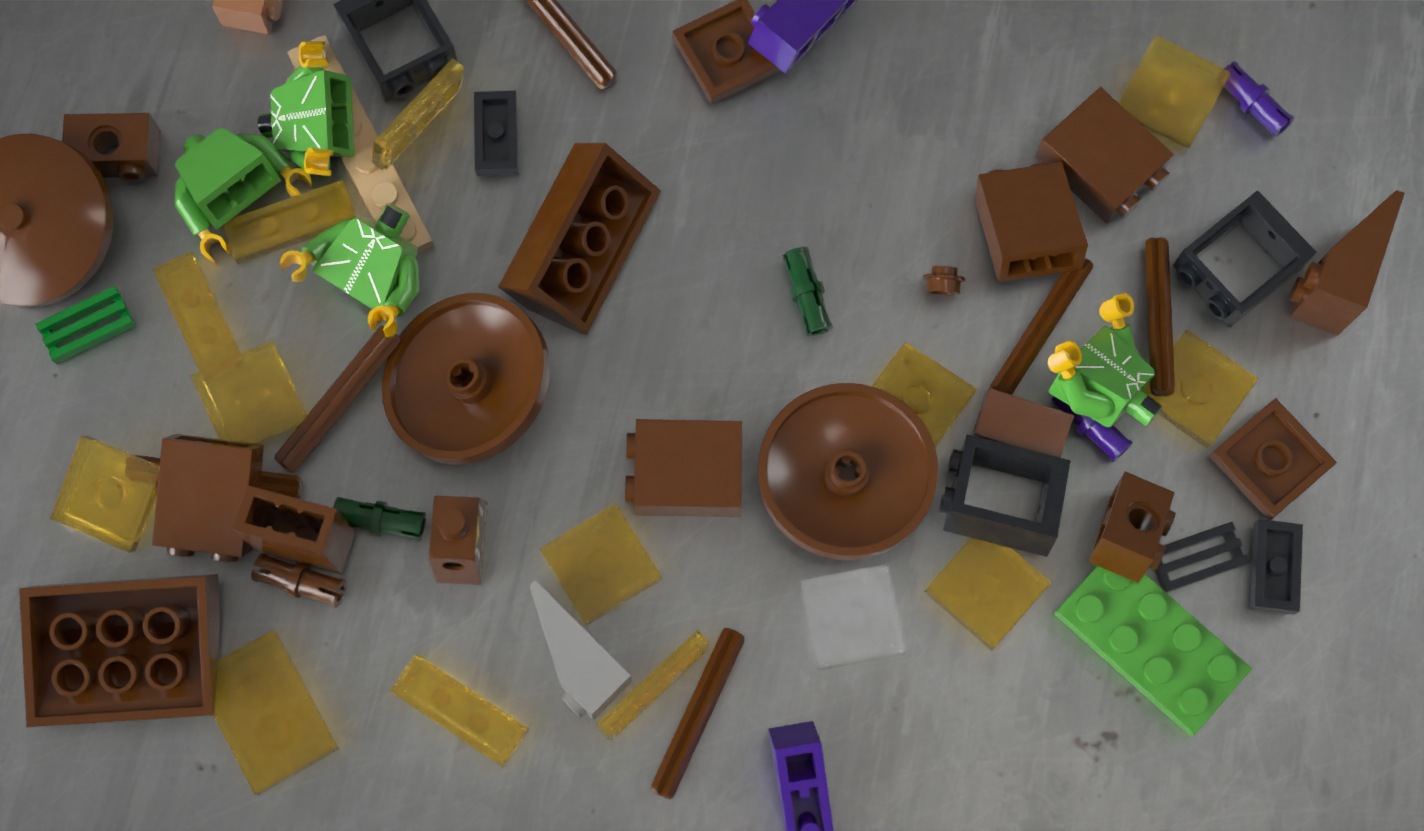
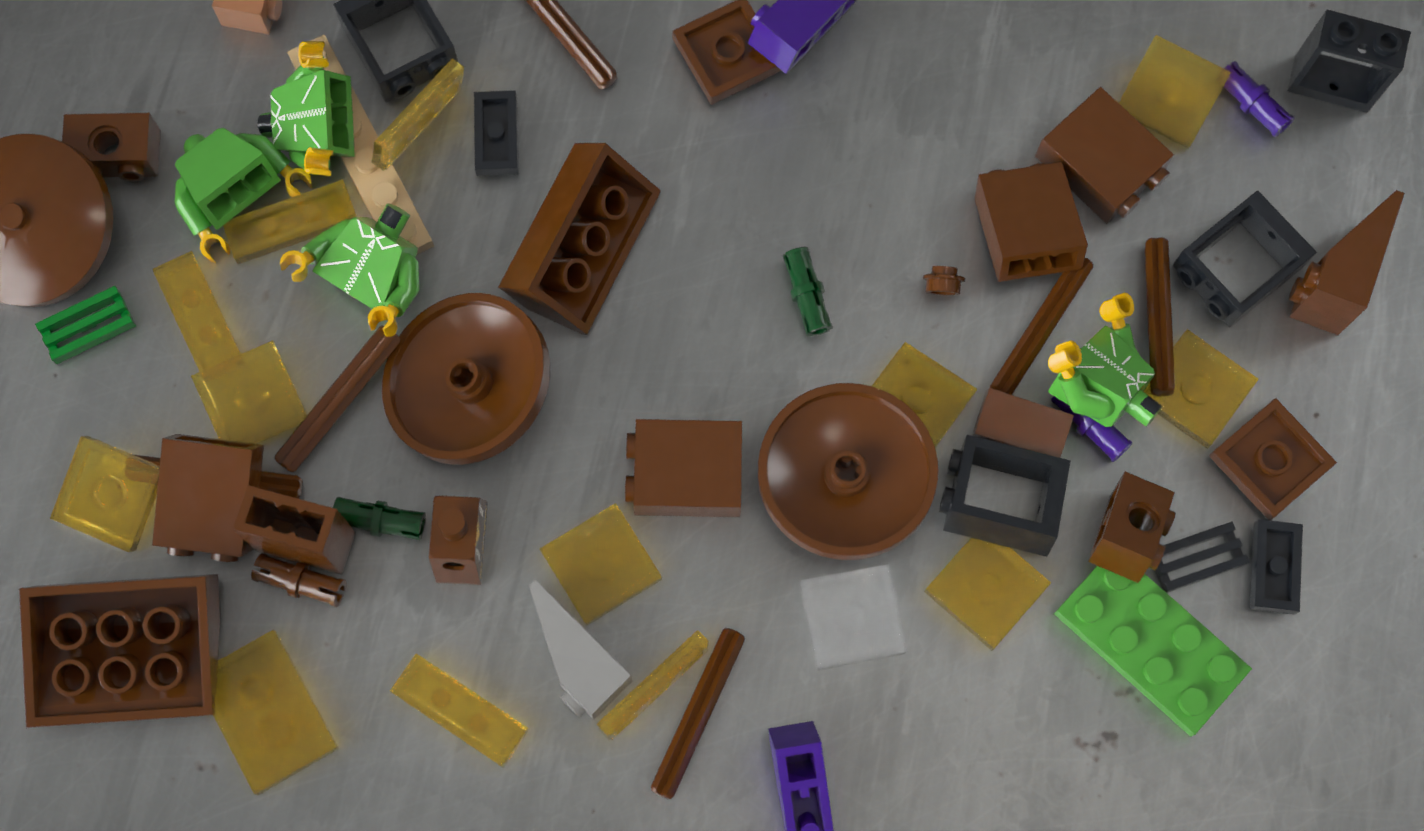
none -> black window [1287,9,1411,113]

